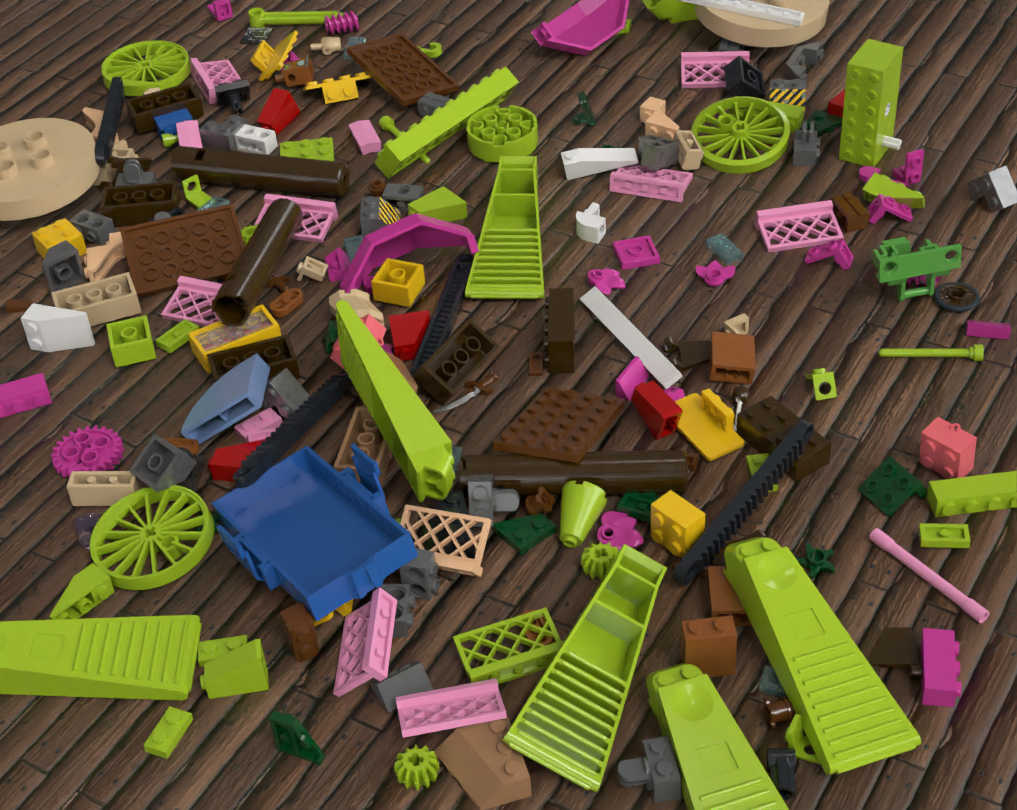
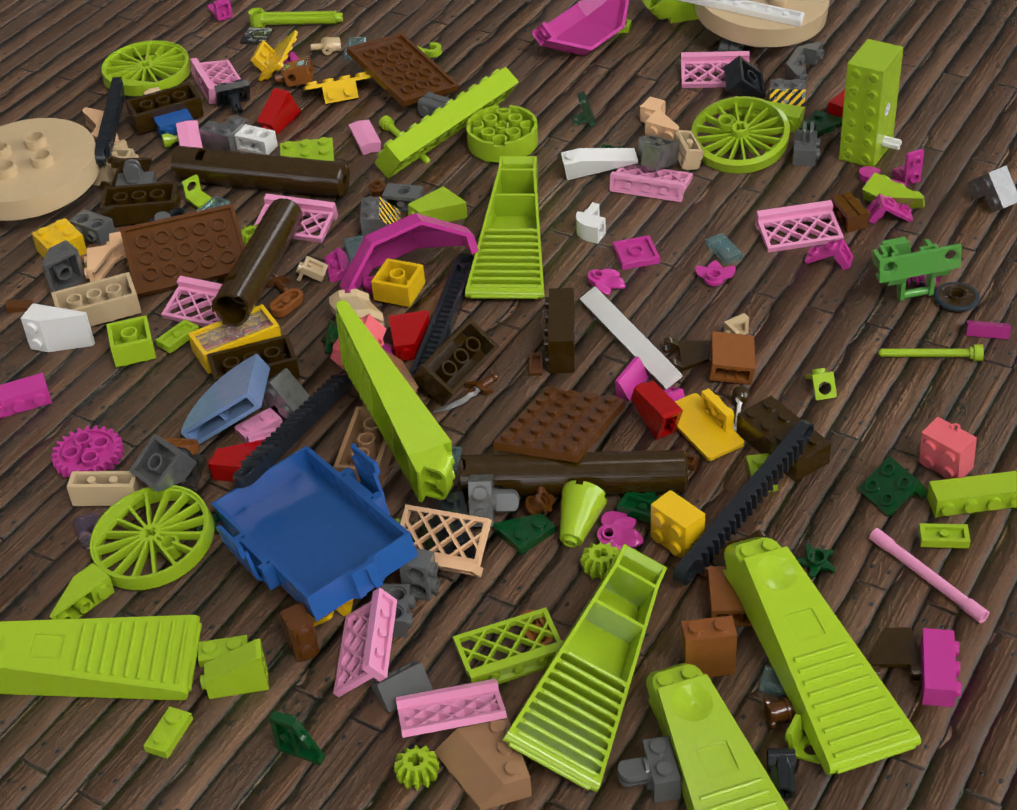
dark pink piece [324,11,359,36] -> none

